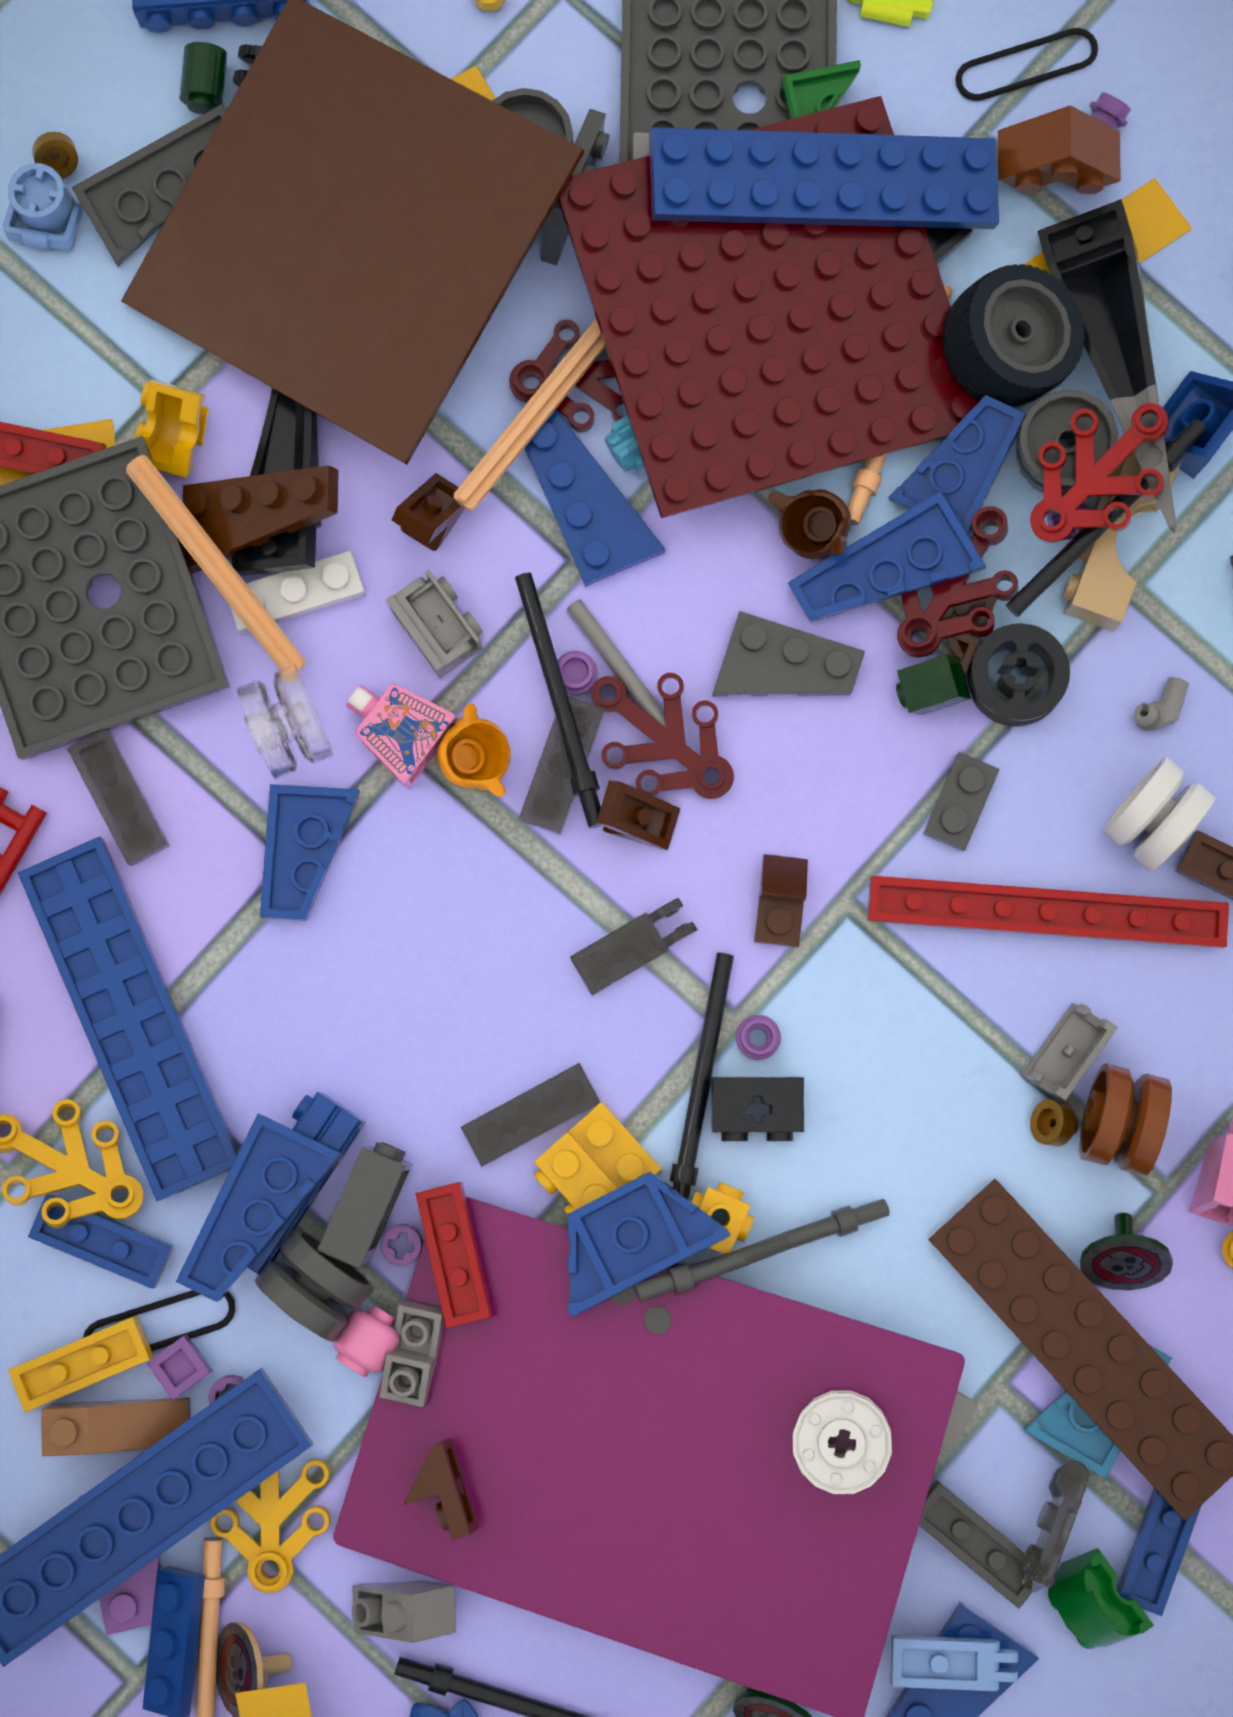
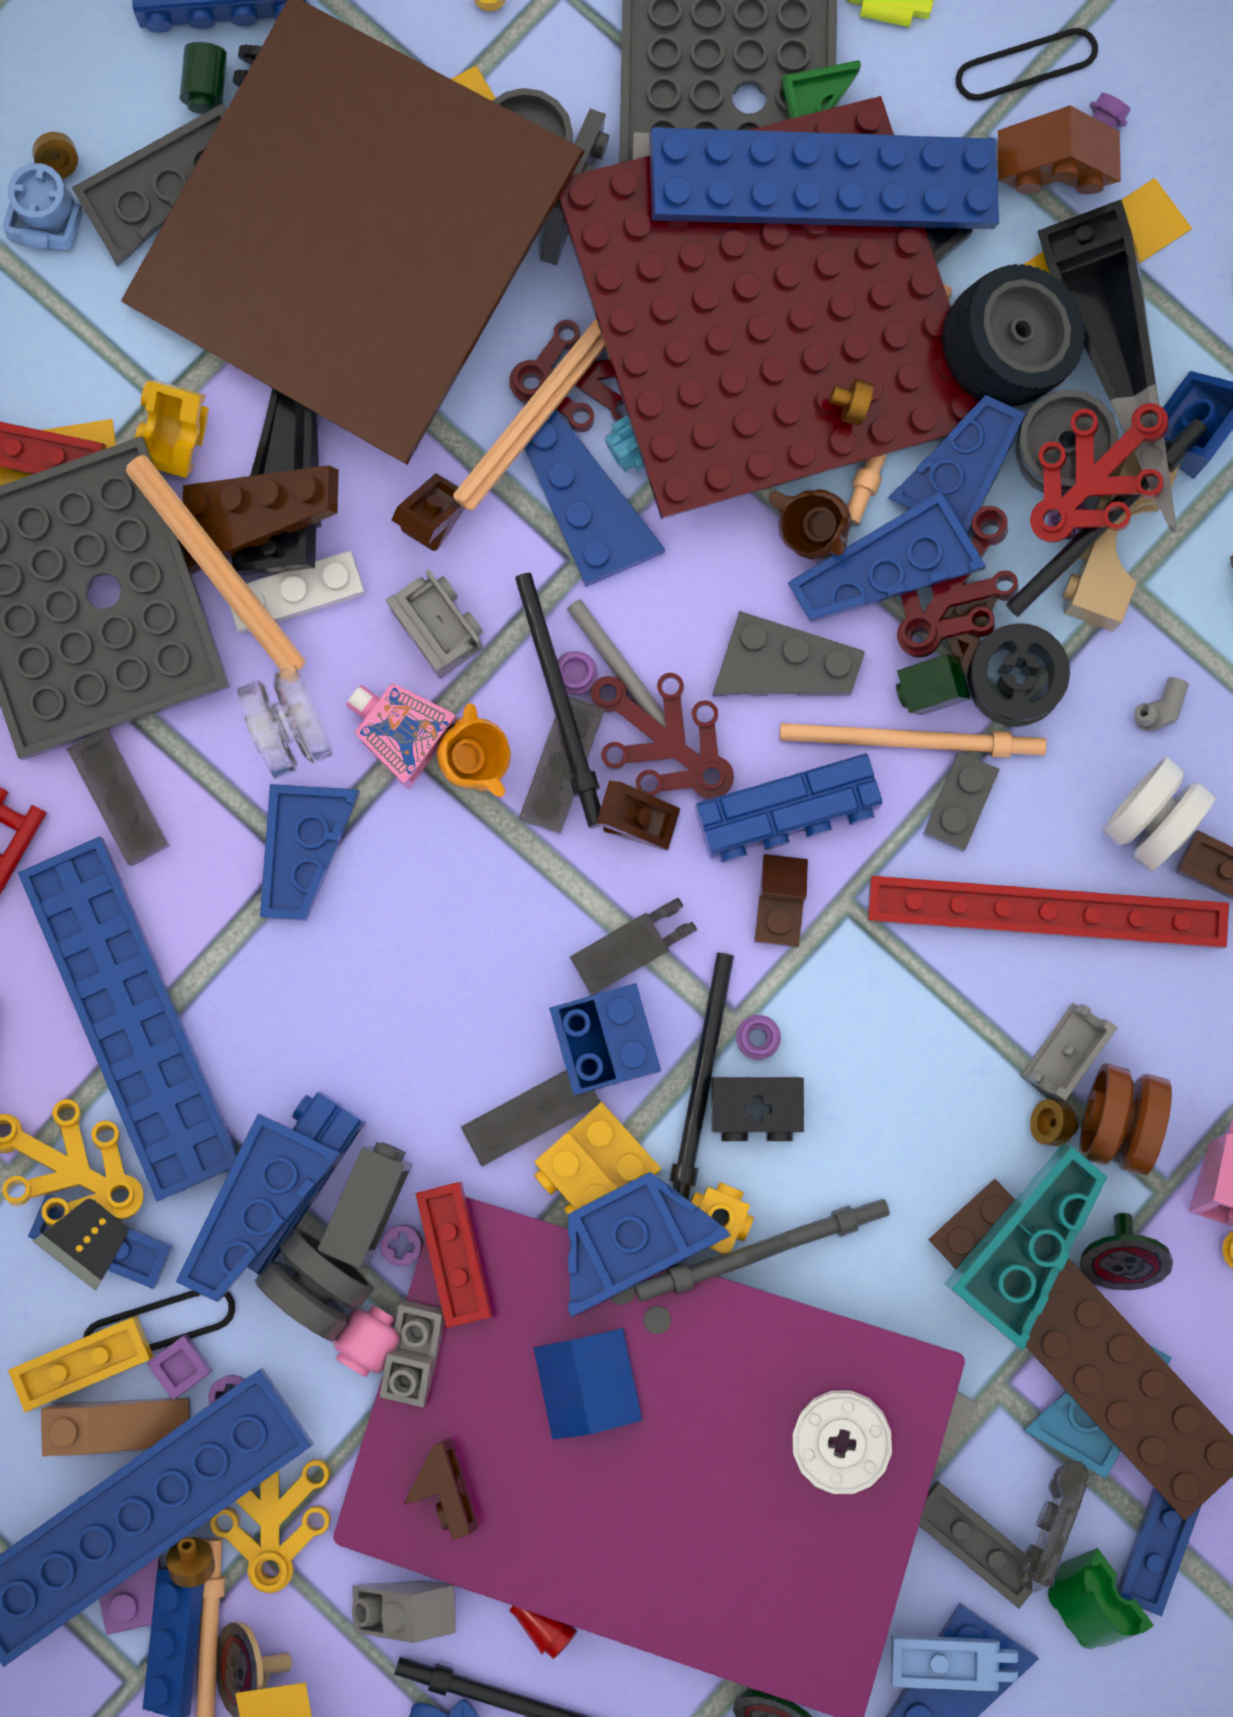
none -> black sticker [32,1198,128,1291]
none -> pearl gold tile [166,1537,215,1588]
none -> red cone [509,1606,578,1660]
none -> blue slope [533,1328,643,1440]
none -> blue slope [549,983,661,1095]
none -> blue brick [695,753,883,863]
none -> light nougat bar [779,723,1047,758]
none -> pearl gold tile [829,378,874,426]
none -> teal wedge [944,1144,1107,1351]

